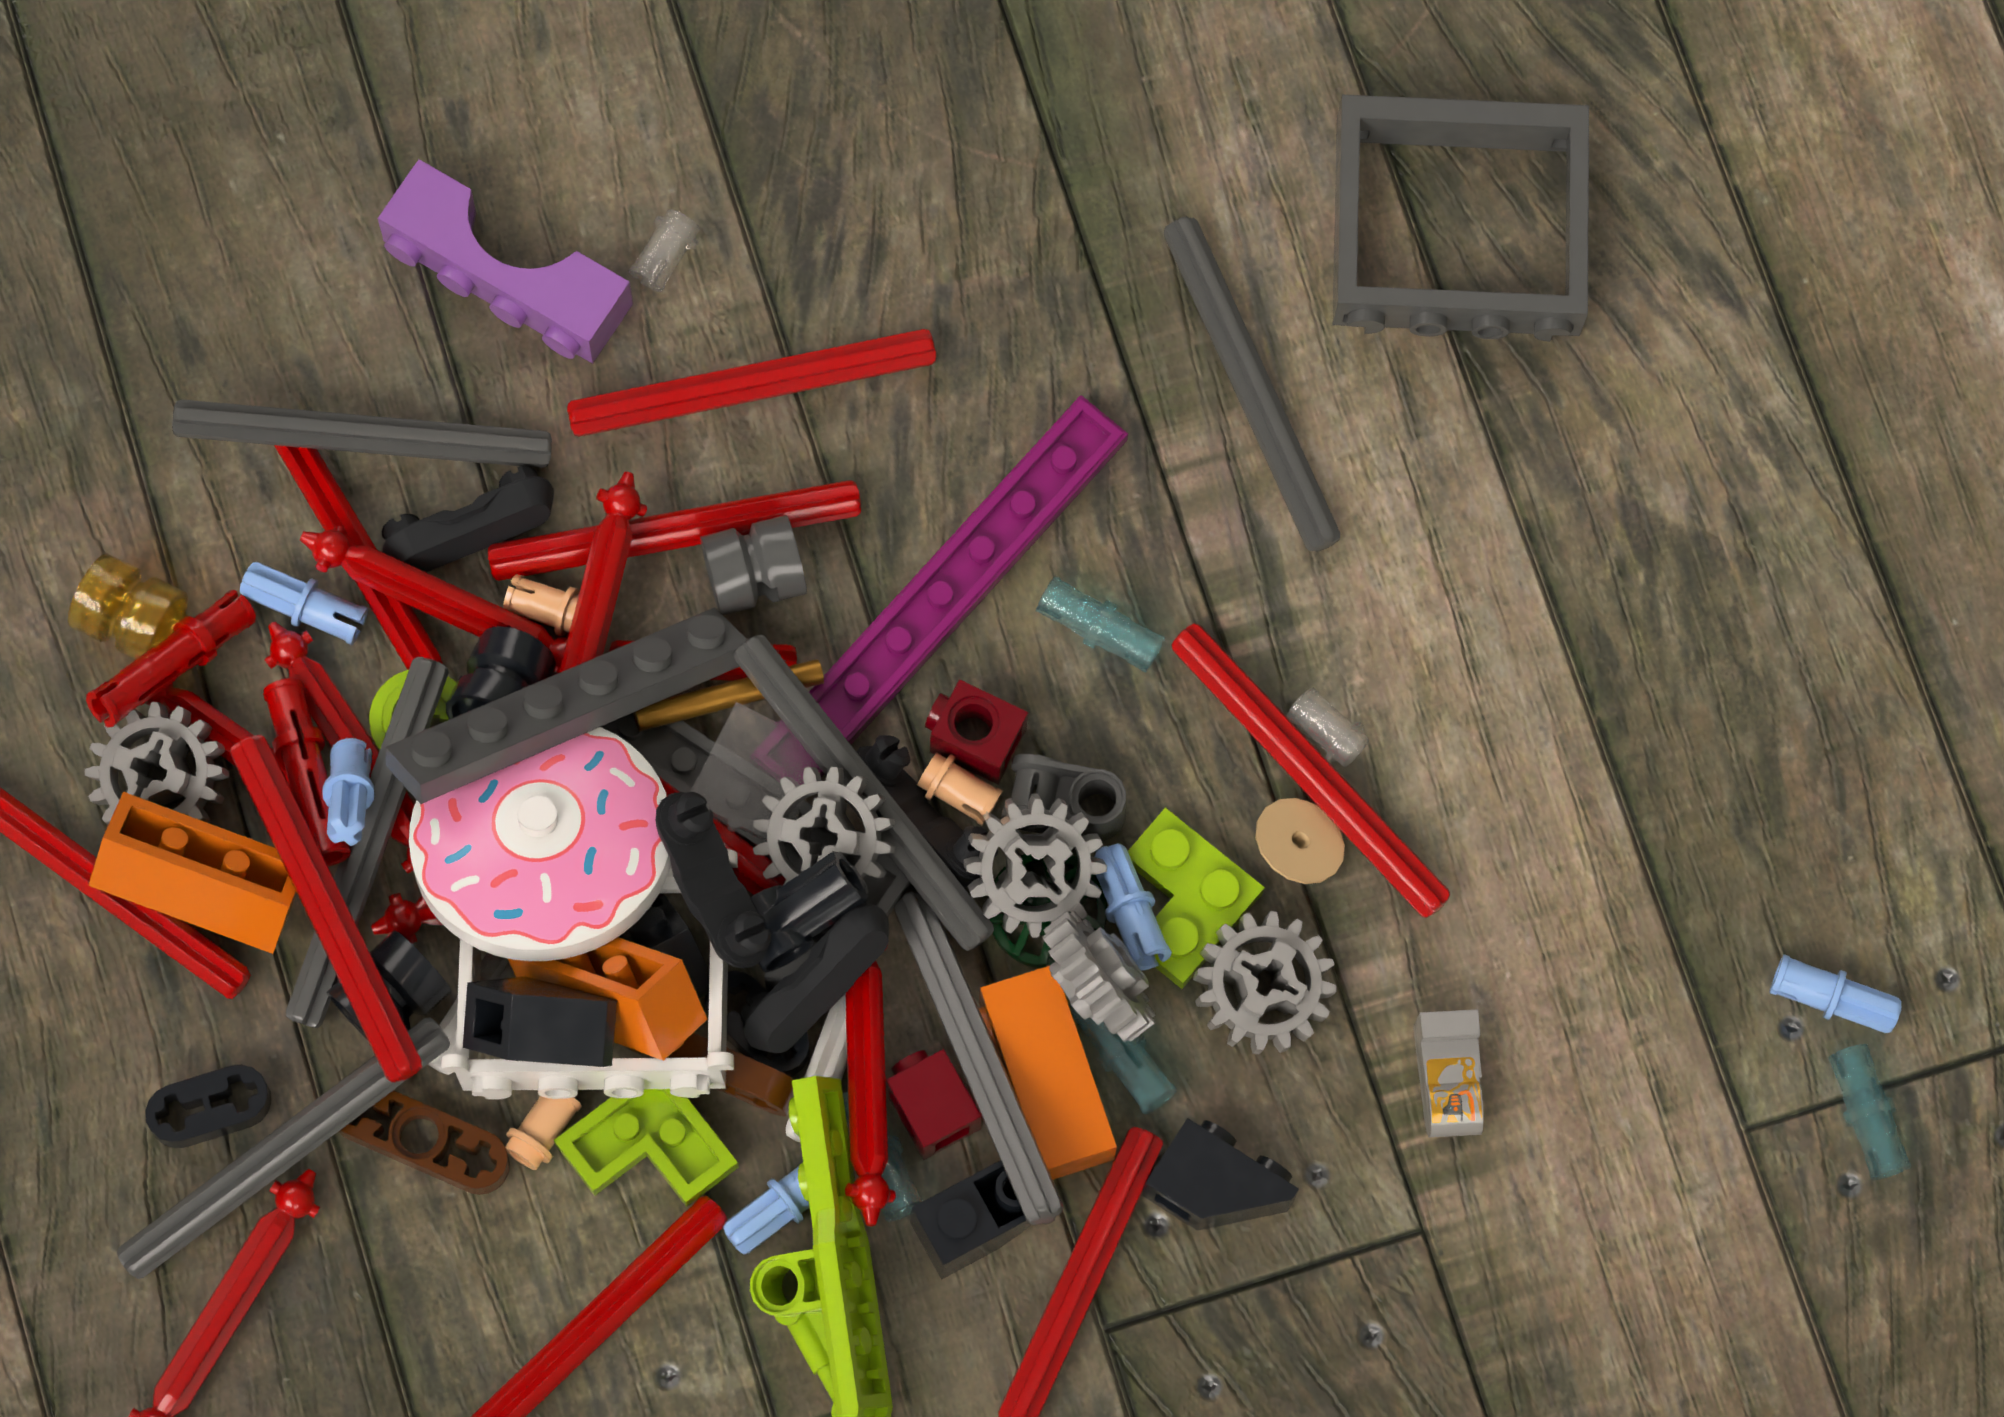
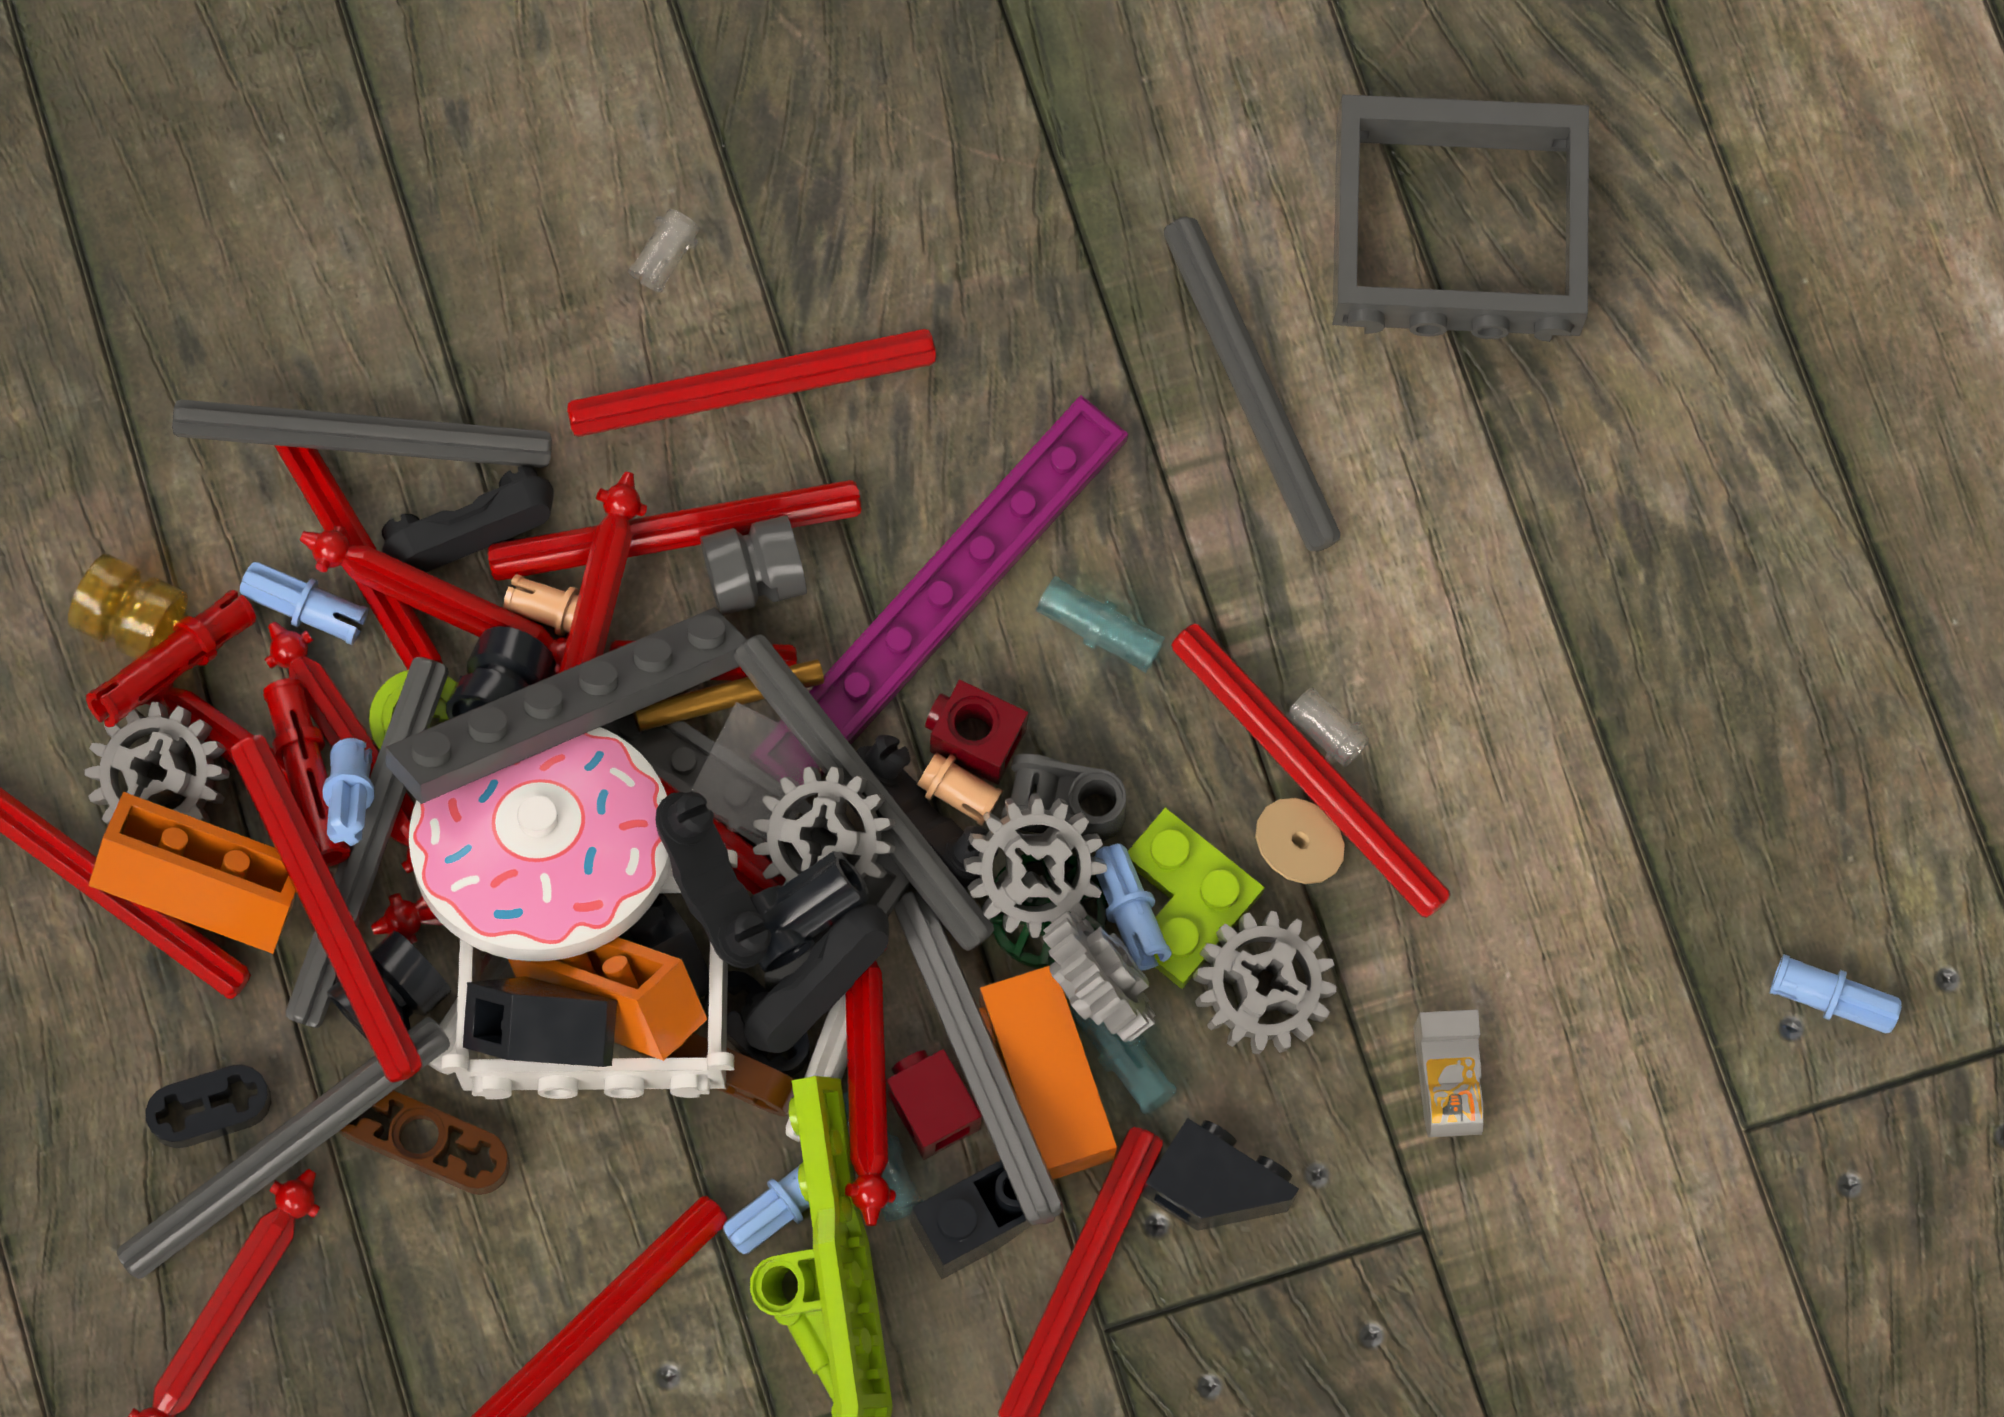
medium lavender arch [378,159,633,364] -> none
light nougat pin [505,1096,582,1170] -> none
lime plate [554,1089,739,1207] -> none
clear light blue pin [1828,1044,1912,1181] -> none

